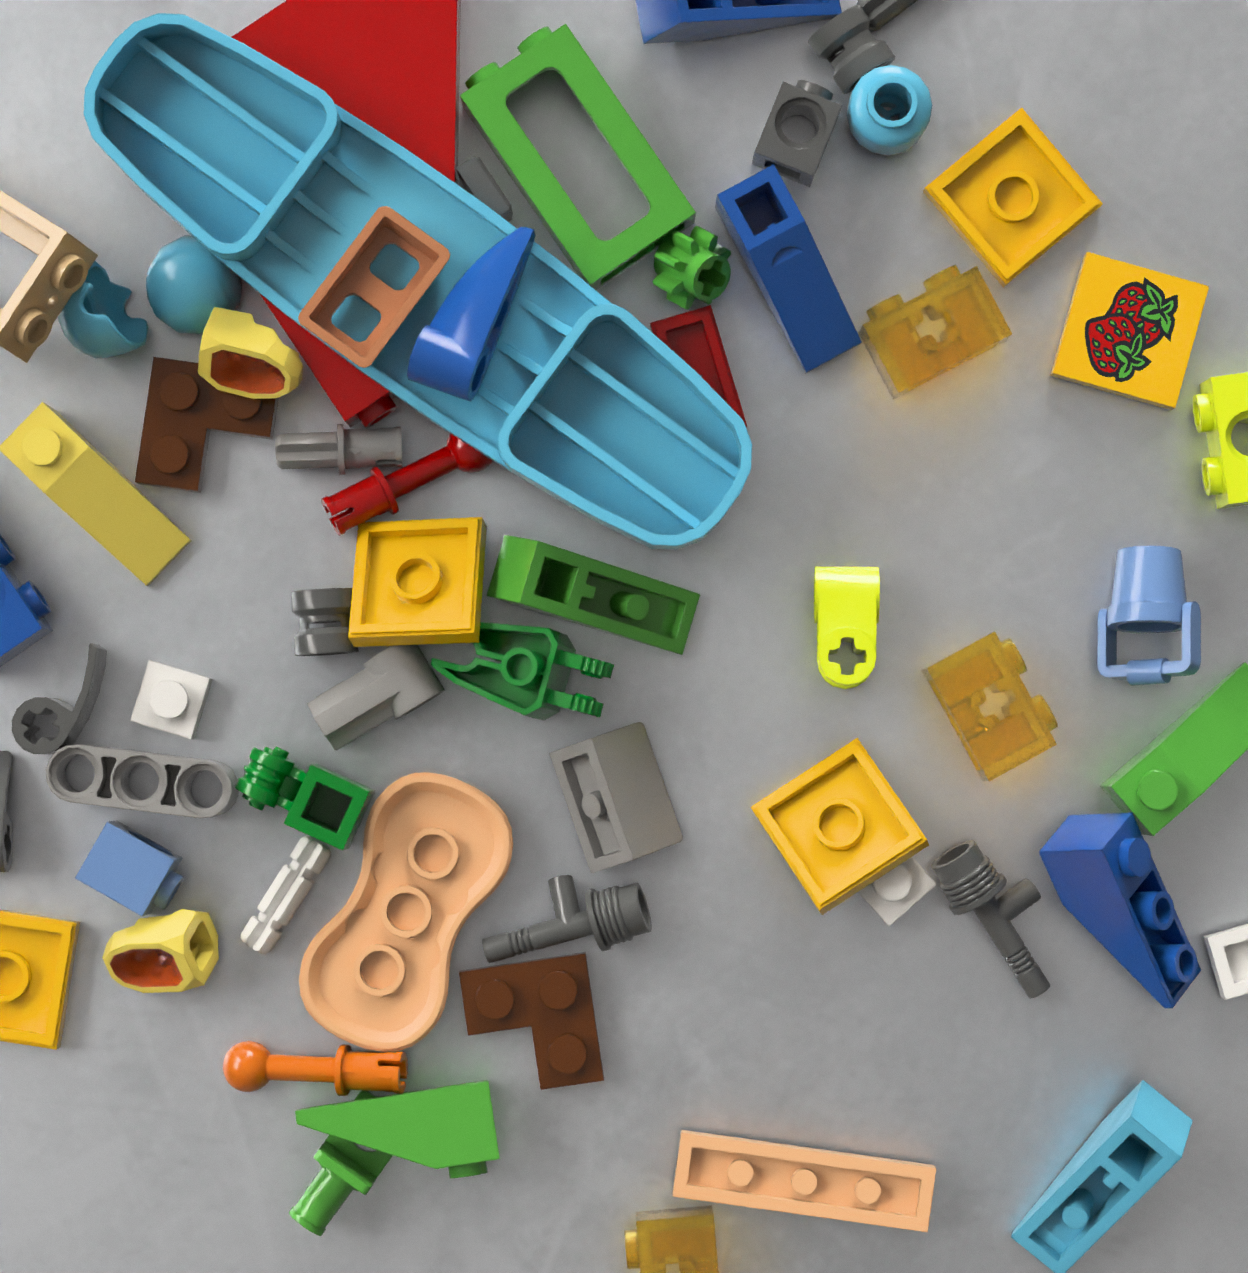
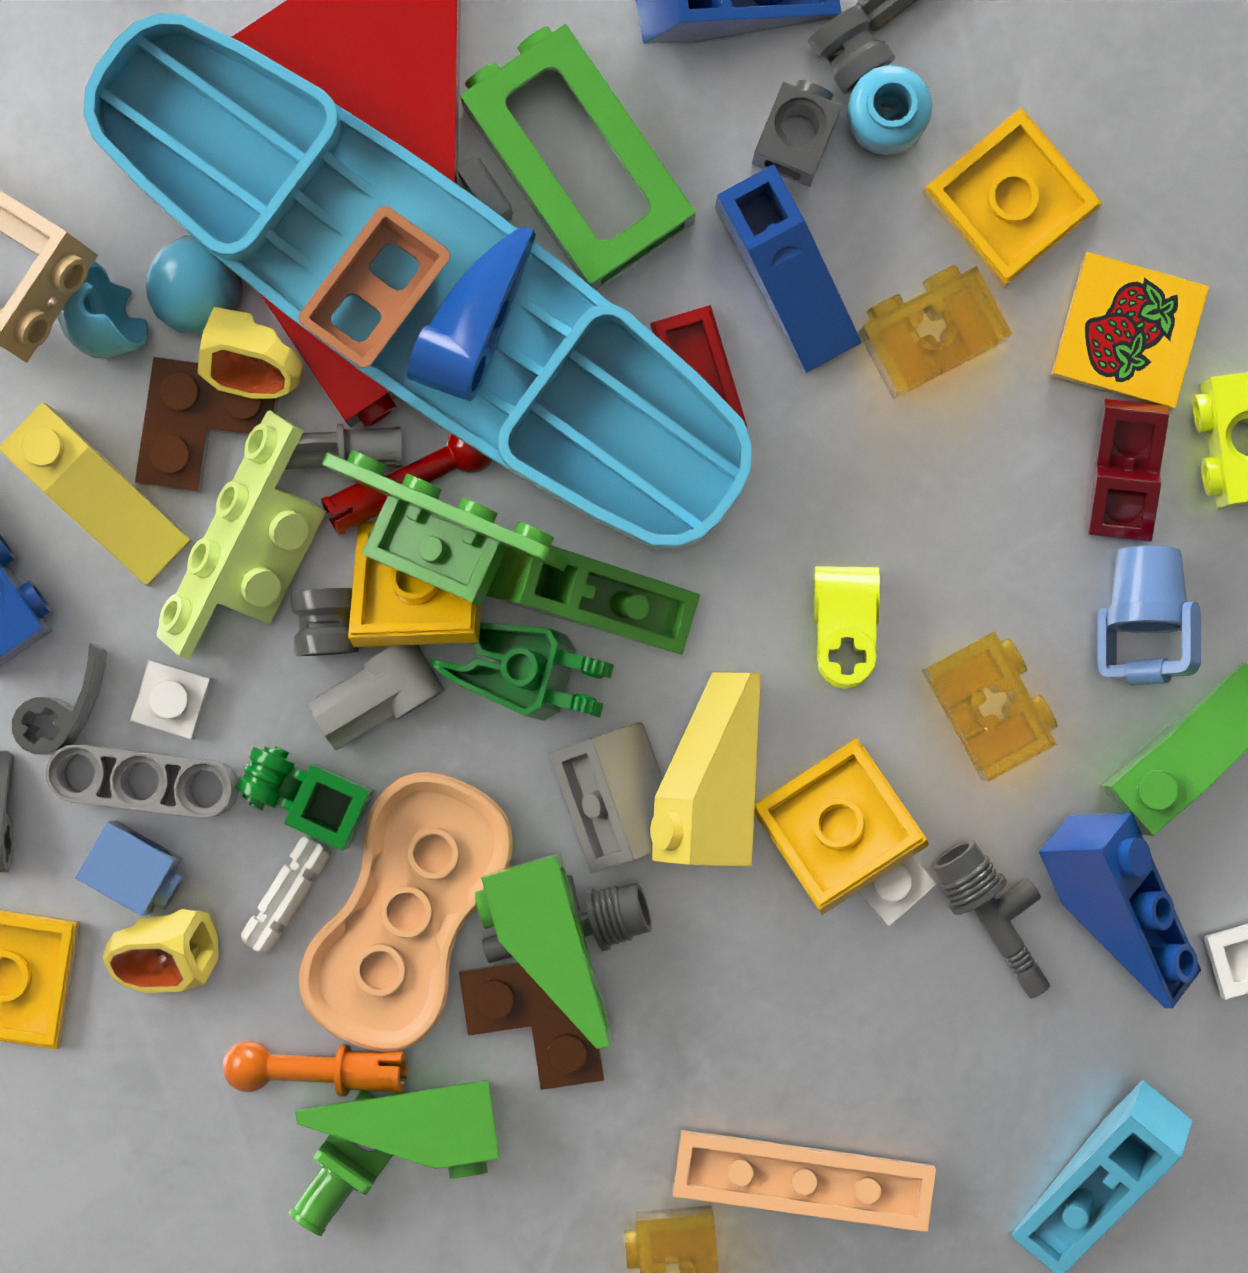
bright green gear [653,226,731,310] -> none
none -> yellowish green bracket [156,410,327,660]
none -> bright green bracket [322,450,569,607]
none -> bright green slope [475,853,613,1049]
none -> light yellow slope [650,672,761,866]
none -> dark red slope [1088,399,1170,542]

